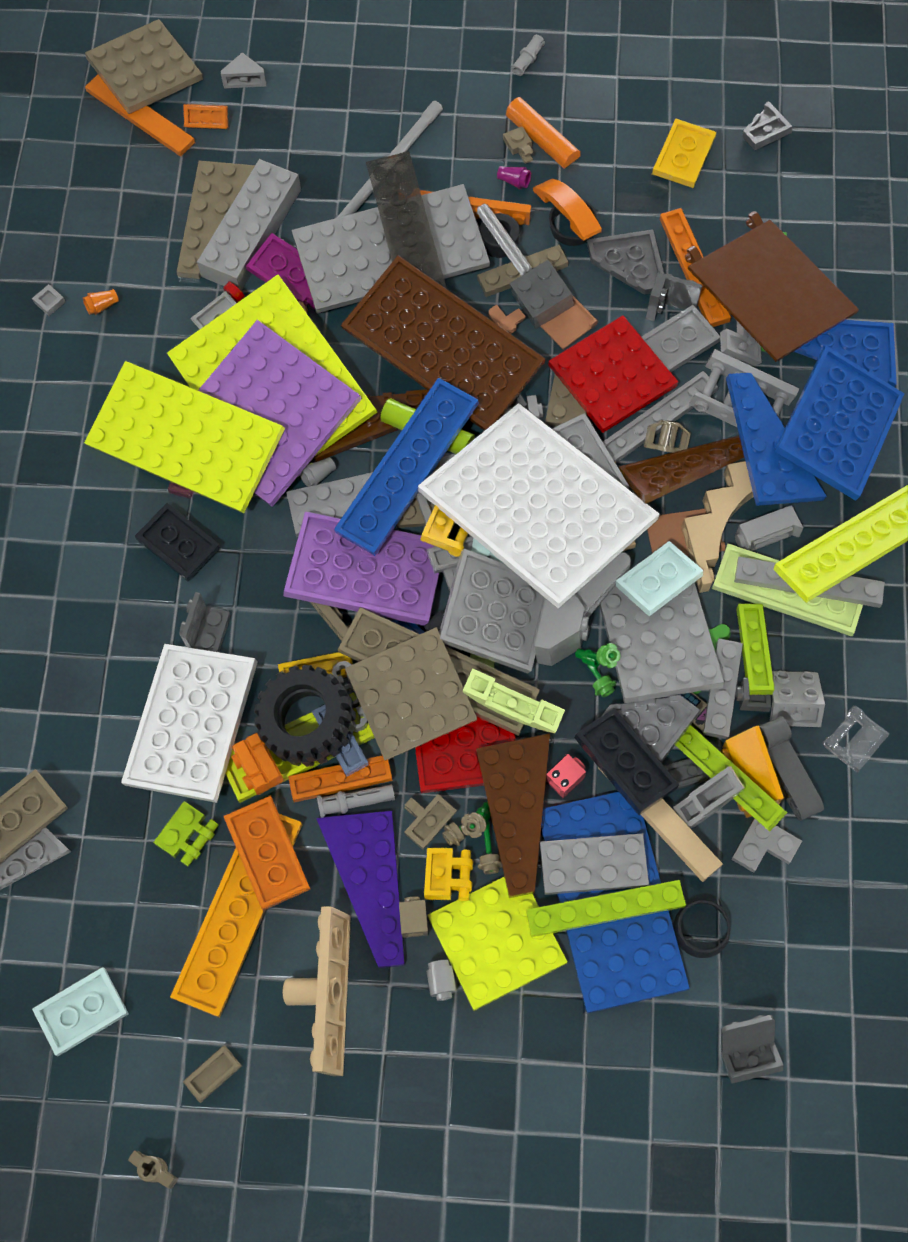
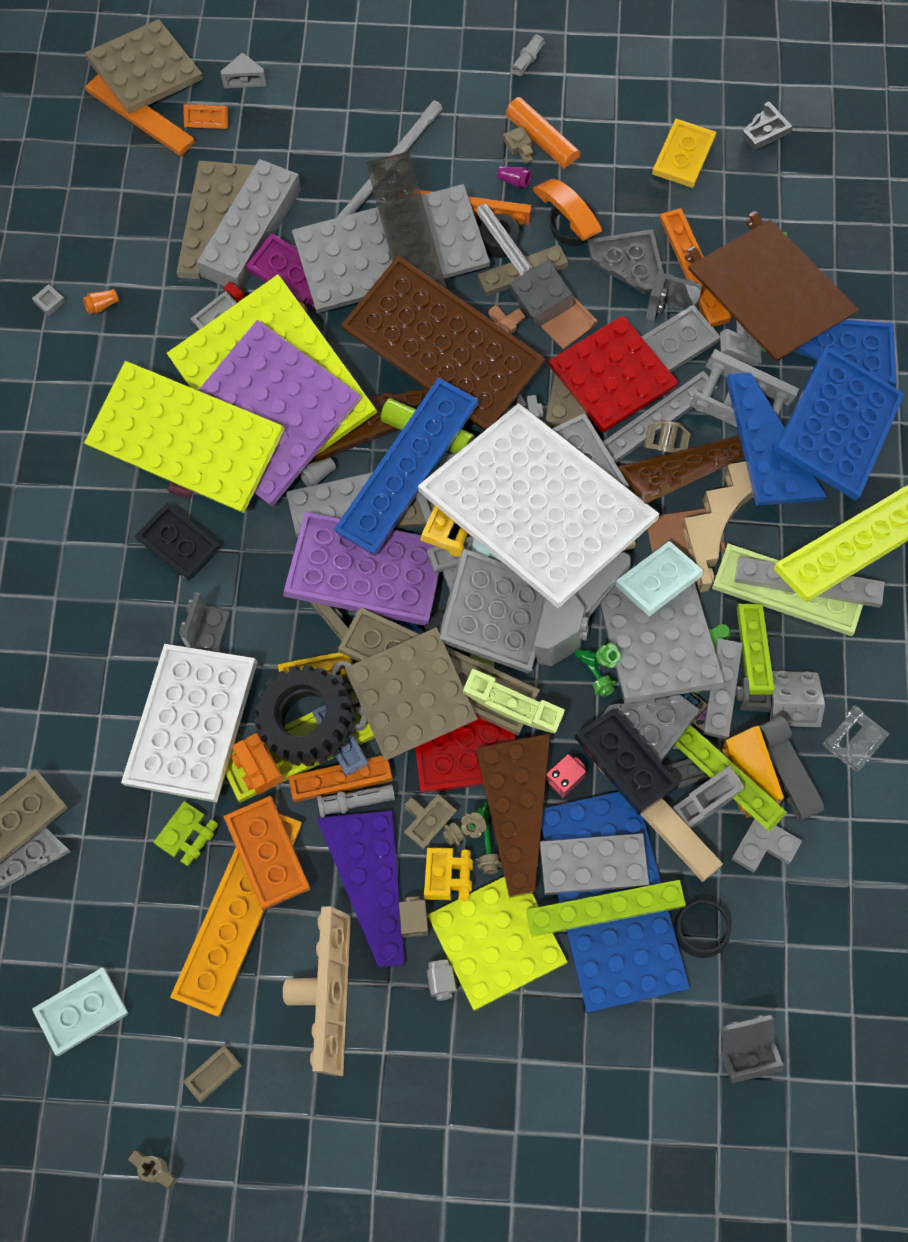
light grey window [735,505,803,551] -> none

